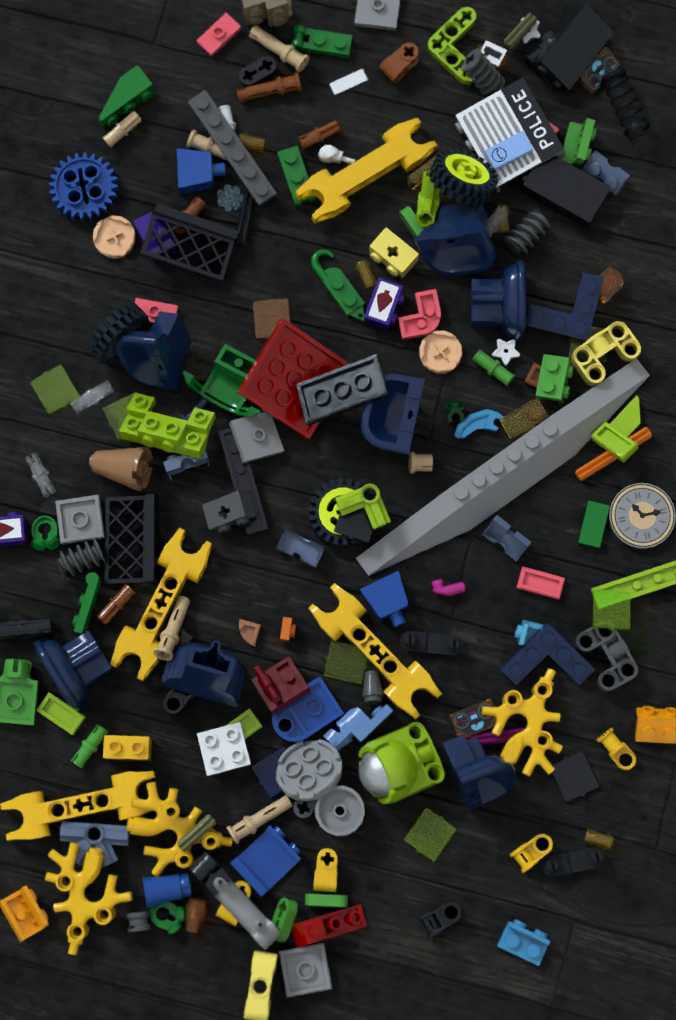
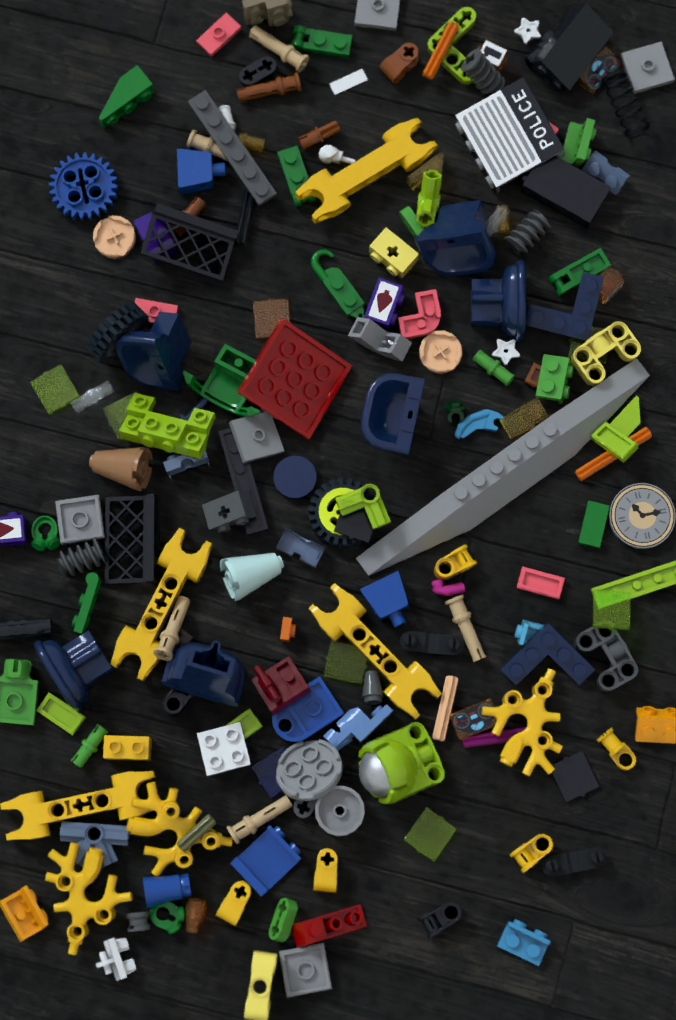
clear pin [25,452,56,497] -> none
dark orange axle [97,584,136,624] -> none
tan axle [102,112,141,148] -> none
light grey piece [188,852,282,950] -> none
clear light blue plant [217,185,244,212] -> none
nougat tile [239,619,261,647] -> none
black tile [296,354,390,426] -> none
bright green beam [305,894,348,907] -> none
clear yellow pin [355,260,377,289] -> none
tan bush [408,452,433,474] -> none
black wheel [429,148,499,206] -> none
dark blue piece [443,734,517,811] -> none
sand blue piece [482,515,532,561] -> none
light blue tile [485,131,533,171] -> none
olive axle [503,13,537,49] -> none
clear yellow pin [584,828,614,850] -> none
none -> white hips [96,938,136,981]
none -> light aqua cone [220,553,284,601]
none -> dark blue tile [273,456,317,499]
none -> light grey brick [348,317,412,361]
none -> orange axle [423,21,459,80]
none -> light nougat axle [432,676,459,741]
none -> yellow piece [434,544,478,581]
none -> tan pin [445,594,486,662]
none -> green plate [548,248,612,297]
none -> light grey plate [621,41,675,94]

